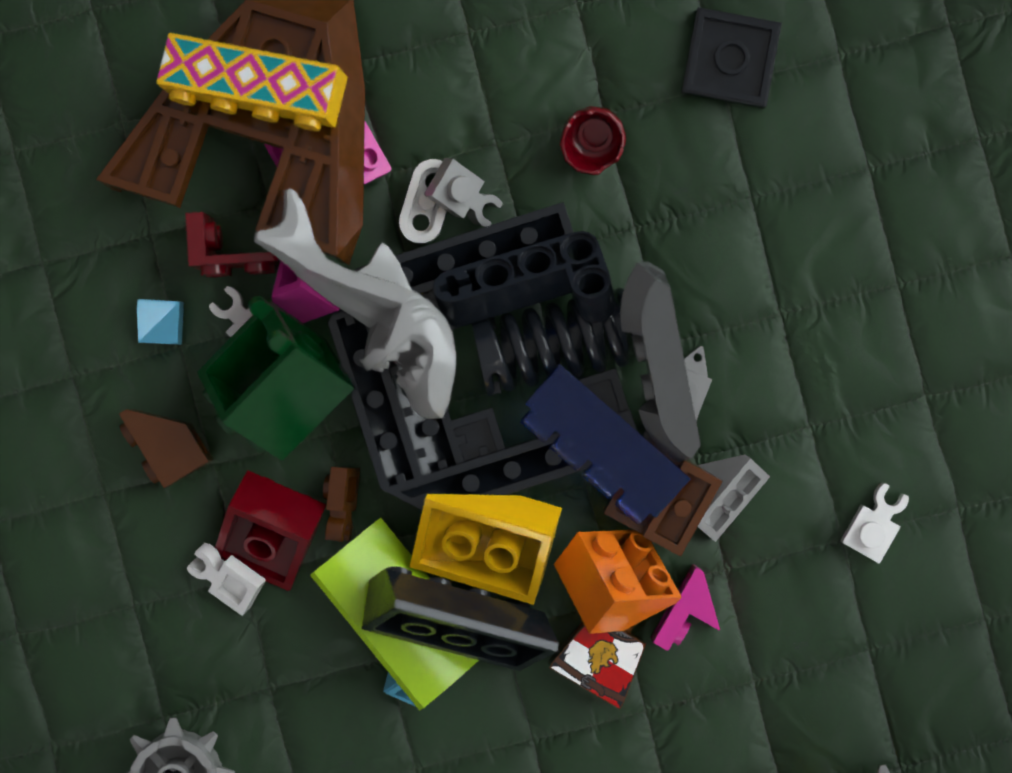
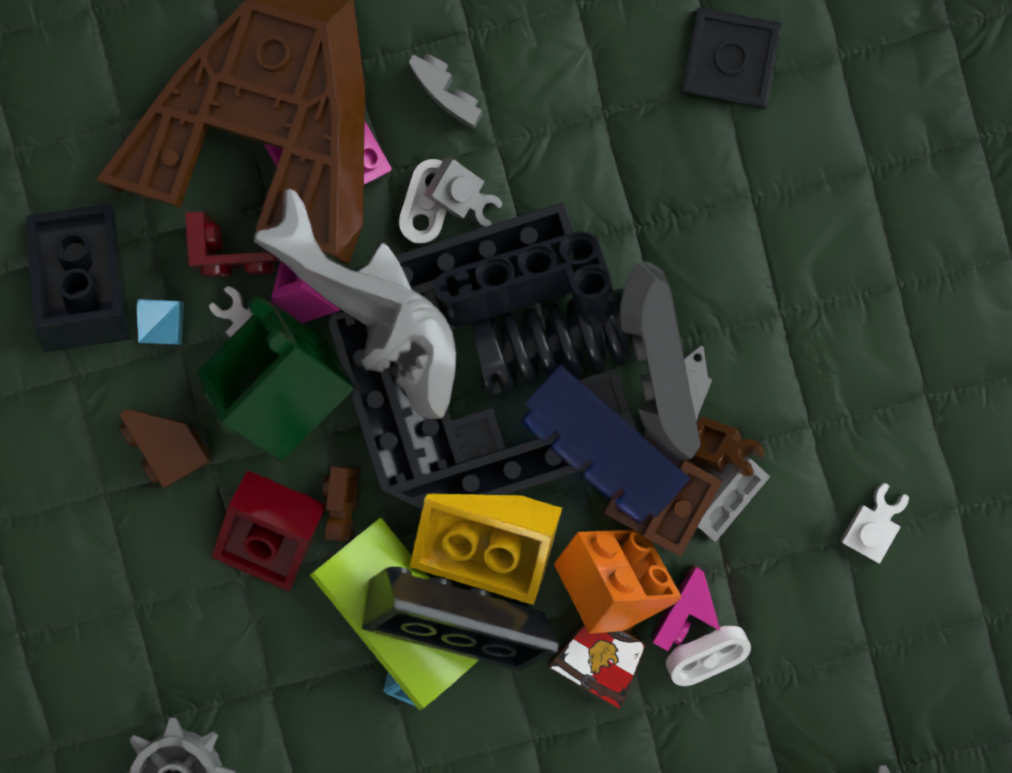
brick [156,32,348,131] -> none
white plate [187,543,266,616] -> none
dark red hair [560,106,627,175] -> none
none -> black slope [26,204,131,352]
none -> light grey slope [409,54,482,130]
none -> white plate [666,626,751,686]
none -> reddish brown plate [688,416,765,476]

